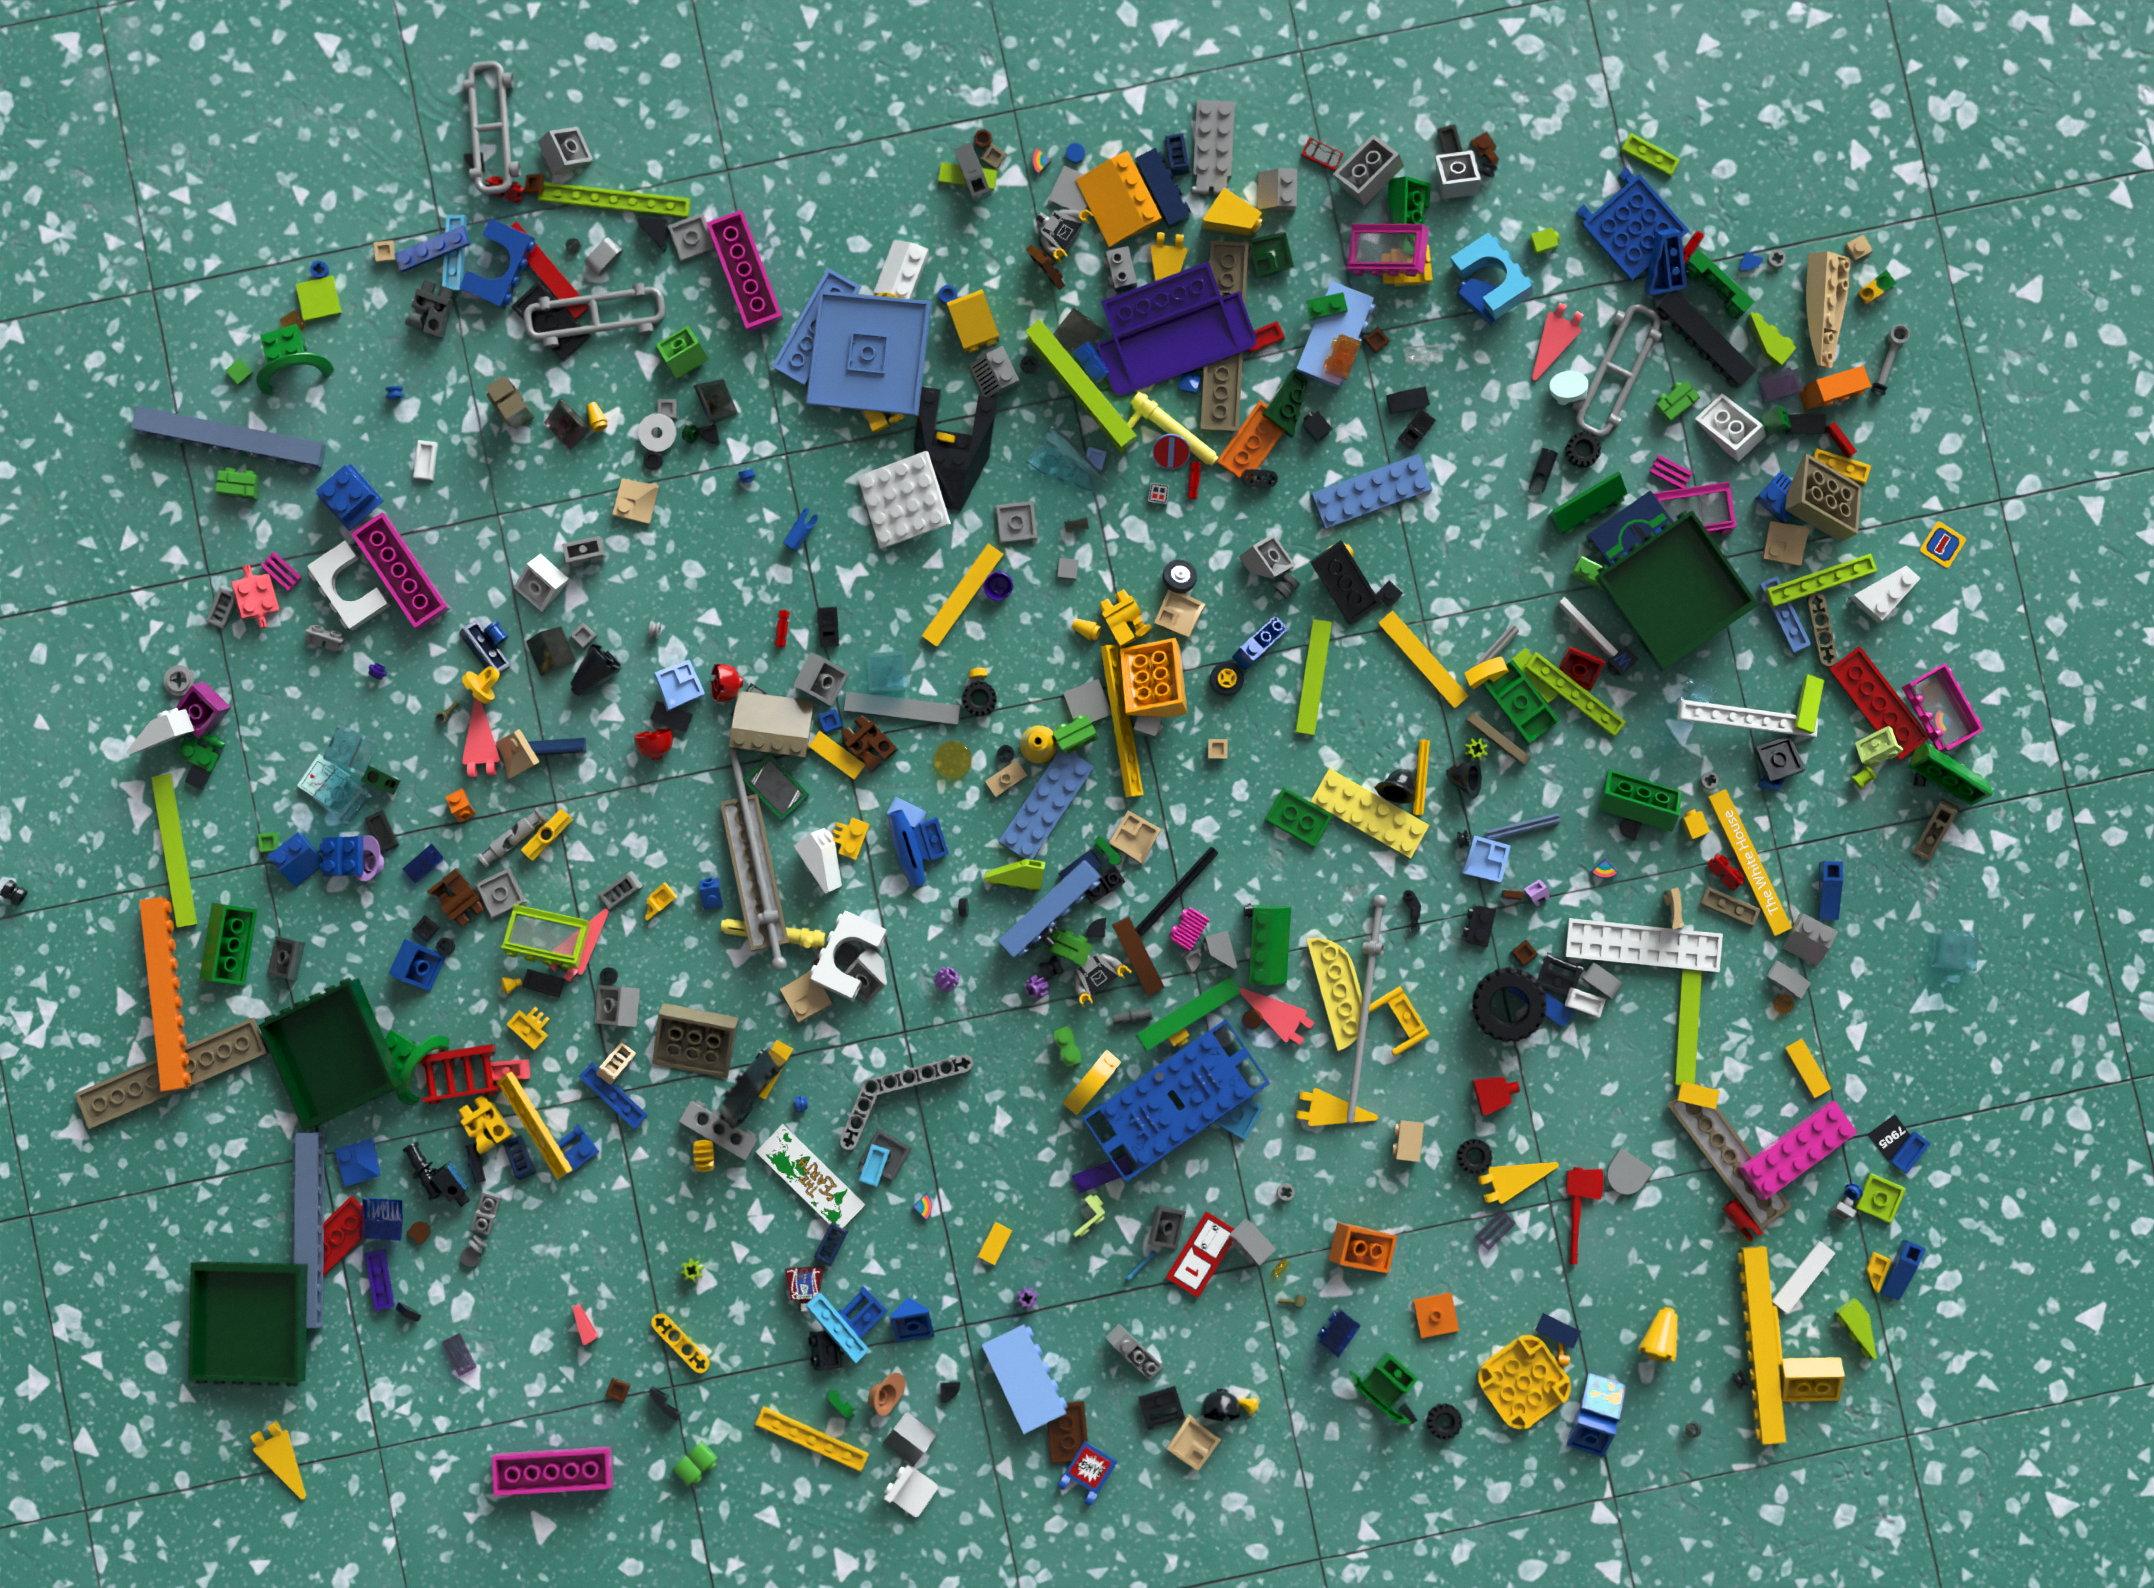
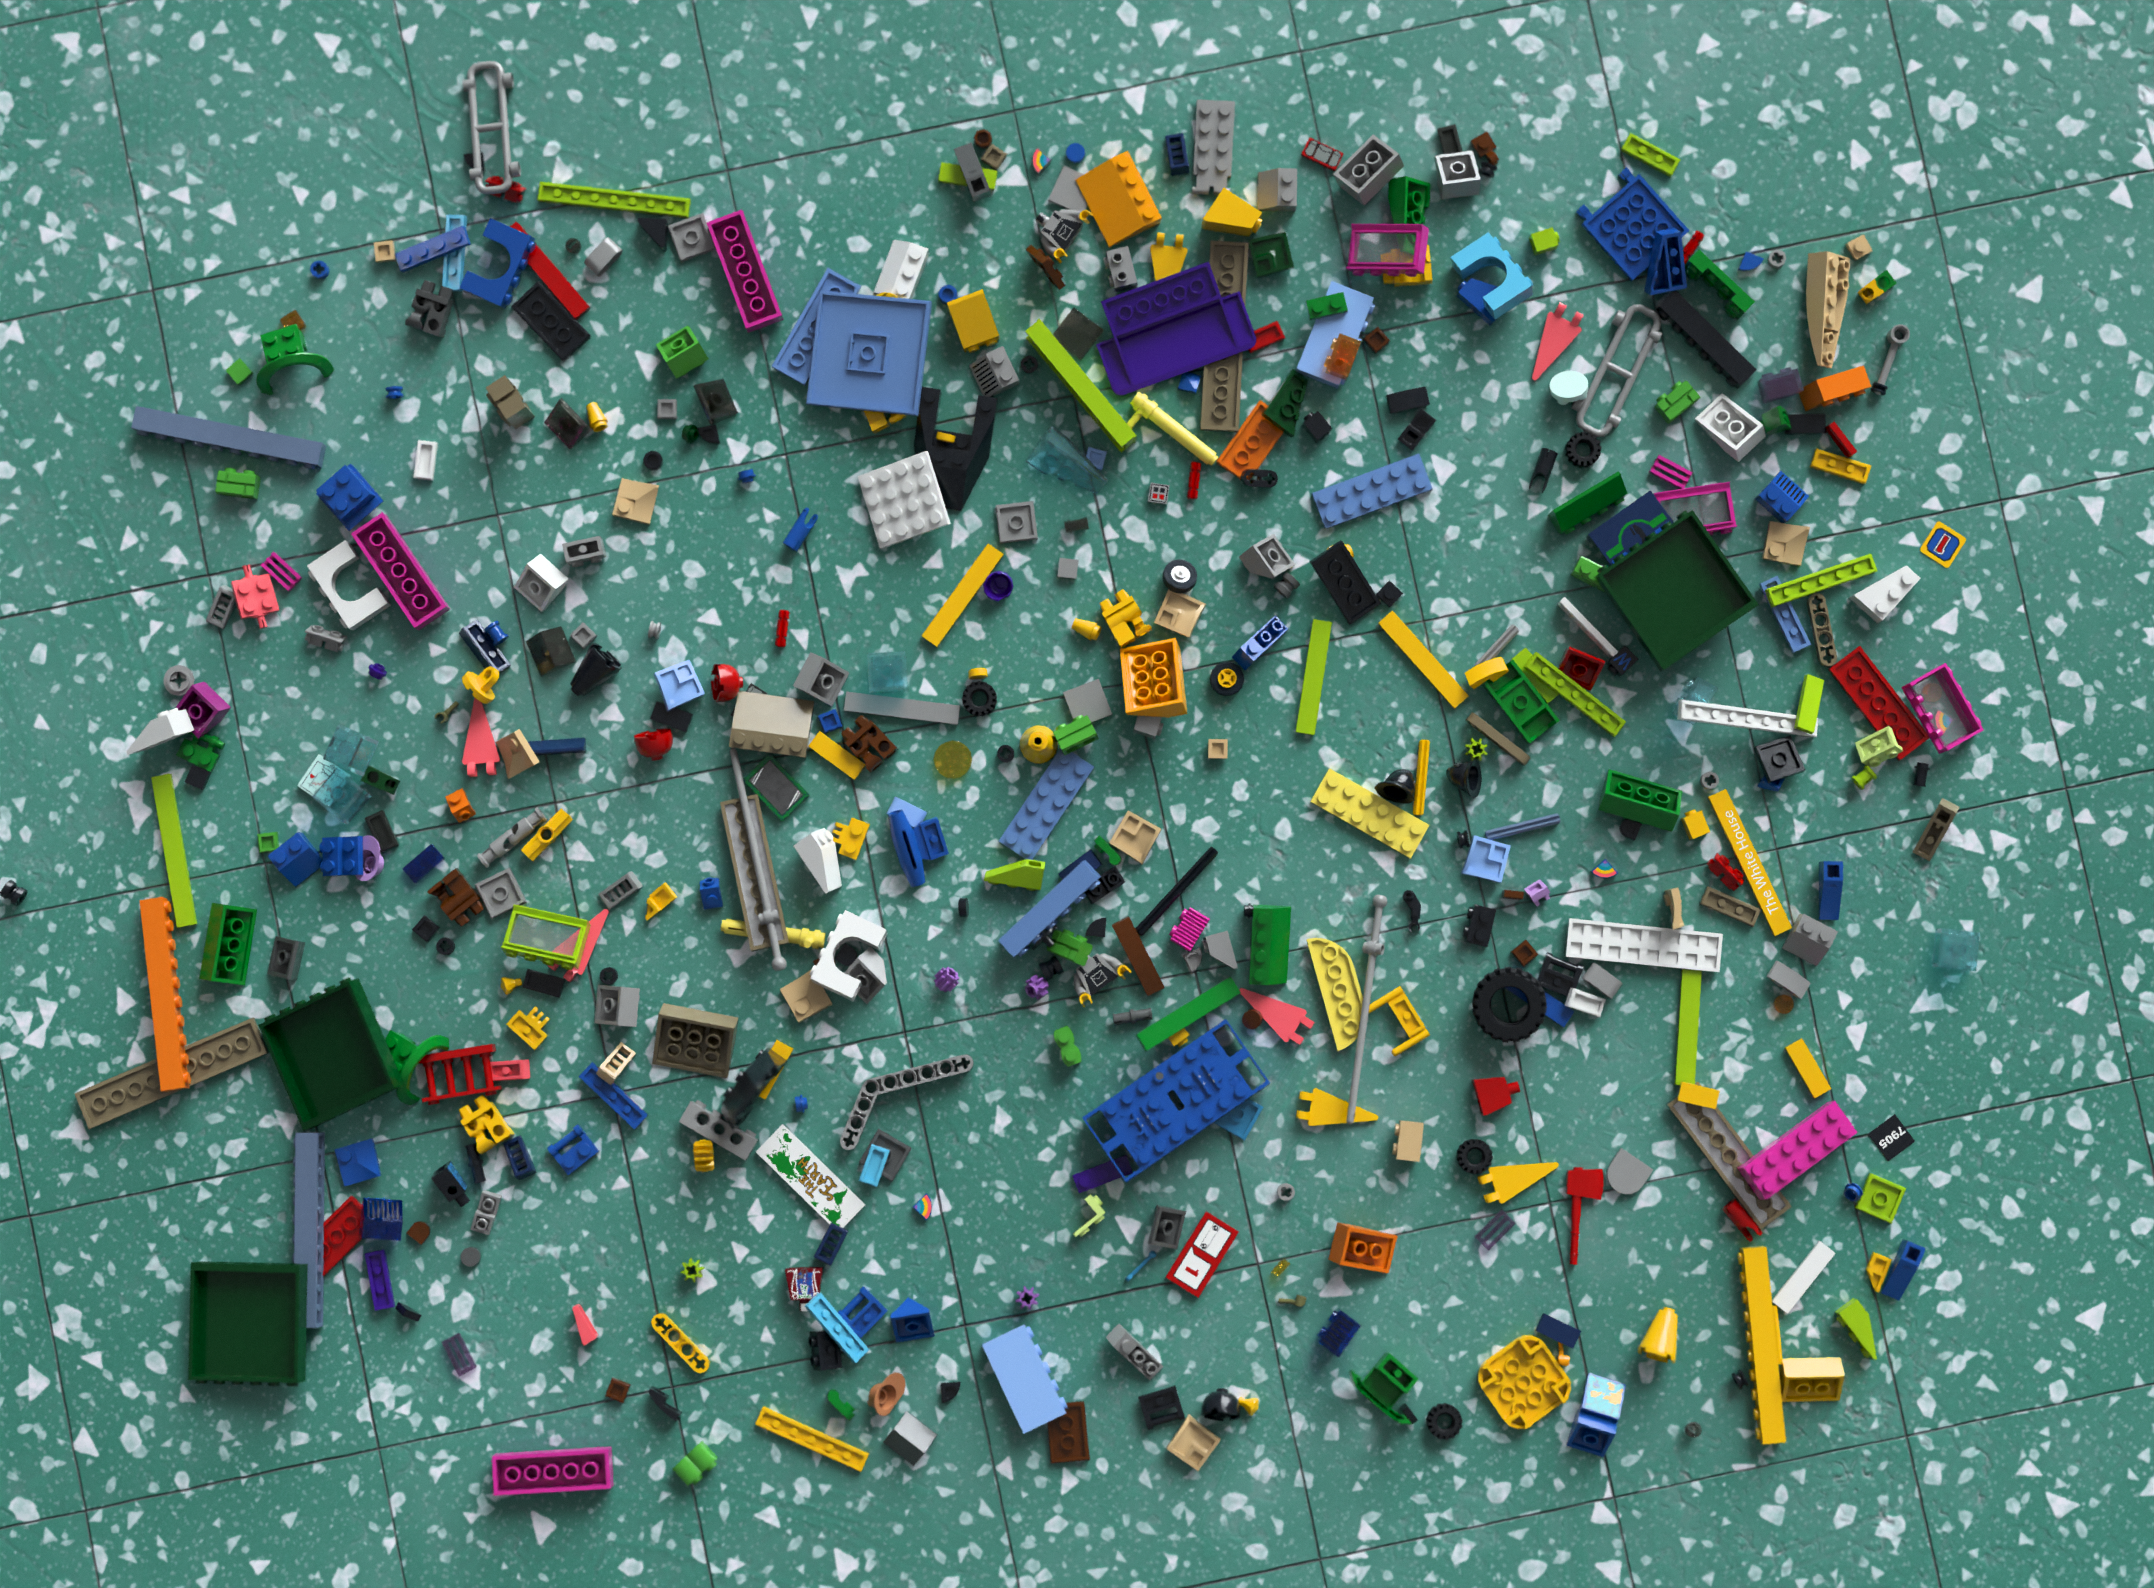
yellow flag [250,1421,306,1500] -> none
lime tile [296,276,342,322] -> none
blue slope [388,939,446,991] -> none
black piece [402,1142,443,1201] -> none
light grey bush [468,1235,488,1253] -> none
yellow plate [497,1071,572,1180] -> none
light grey bar [524,283,665,348] -> none
reddish brown tile [525,174,545,195] -> none
light grey slope [537,127,593,175] -> none
white tile [638,413,677,452] -> none
black slope [817,606,839,647] -> none
white bracket [884,1464,938,1517] -> none
yellow tile [978,1222,1012,1265] -> none
tan plate [985,760,1027,797] -> none
flag [1058,1441,1118,1506] -> none
yellow arch [1063,1050,1121,1115] -> none
blue brick [1071,341,1110,383] -> none
yellow plate [1101,645,1144,797] -> none
dark blue brick [1135,148,1191,229] -> none
red piece [1152,434,1190,469] -> none
light grey brick [1229,1219,1276,1266] -> none
green tile [1265,787,1333,848] -> none
clear plate [1403,344,1443,365] -> none
orange plate [1413,1292,1459,1338] -> none
lime slope [1747,312,1797,369] -> none
dark tan slope [1785,453,1862,542] -> none
light grey tile [1830,1197,1856,1222] -> none
blue tile [1890,1131,1930,1174] -> none
green slope [1908,743,1993,805] -> none

